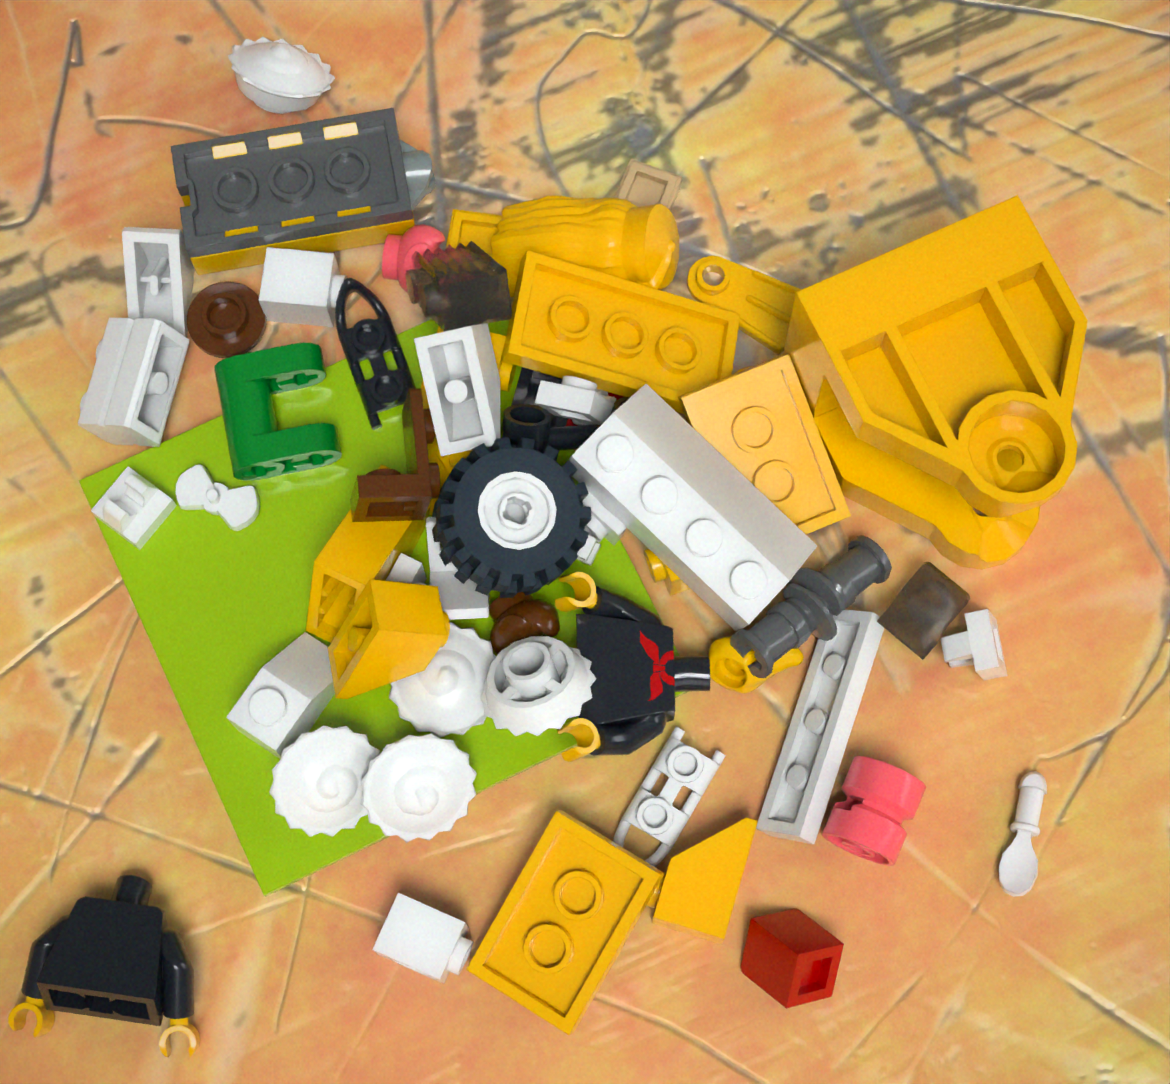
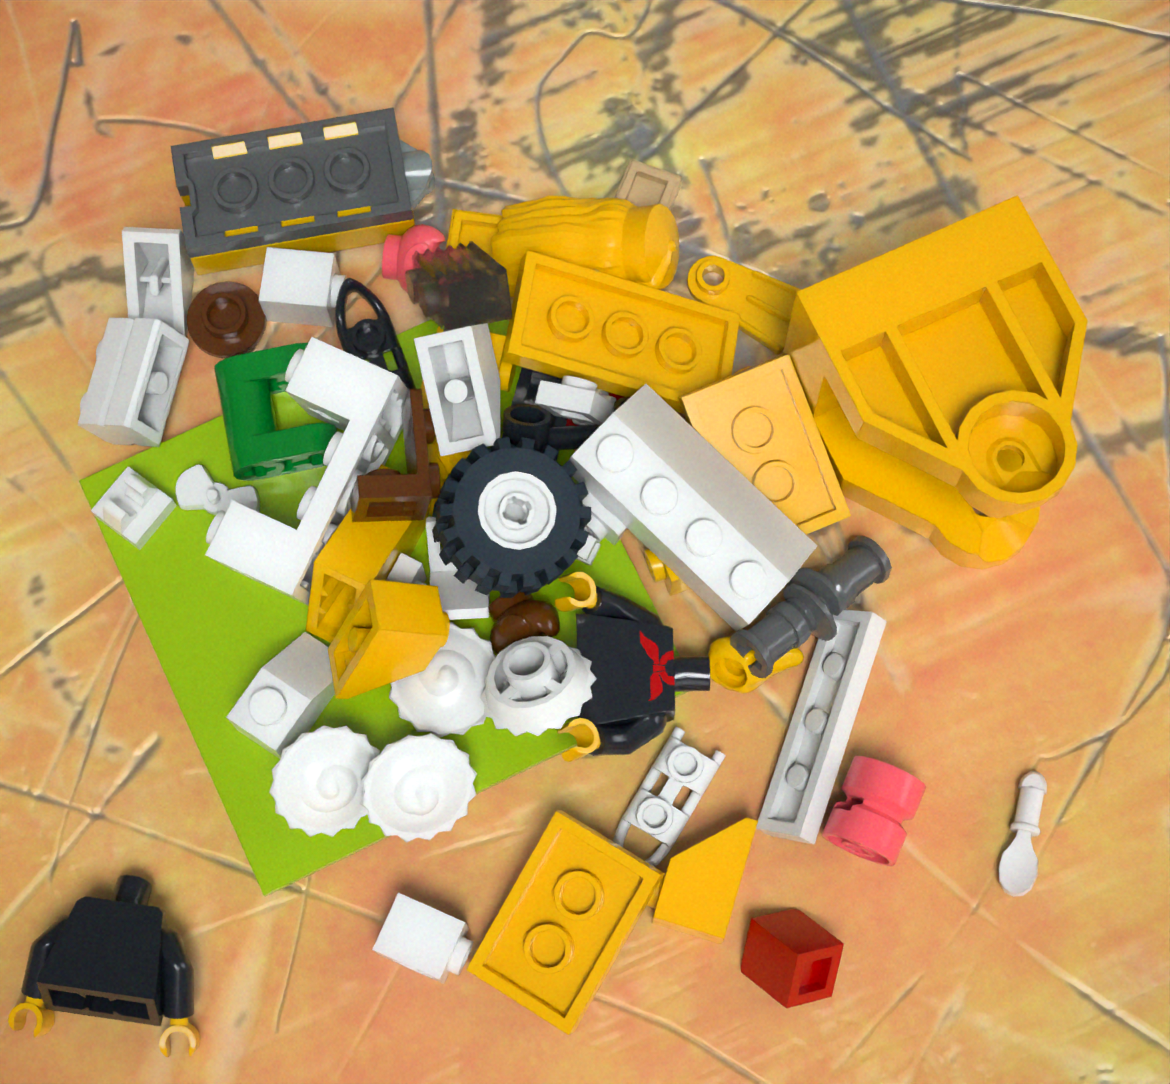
white piece [228,37,335,114] -> none
clear smoke bracket [877,562,970,660] -> none
white tile [940,609,1007,680] -> none
none -> white plate [205,337,408,606]

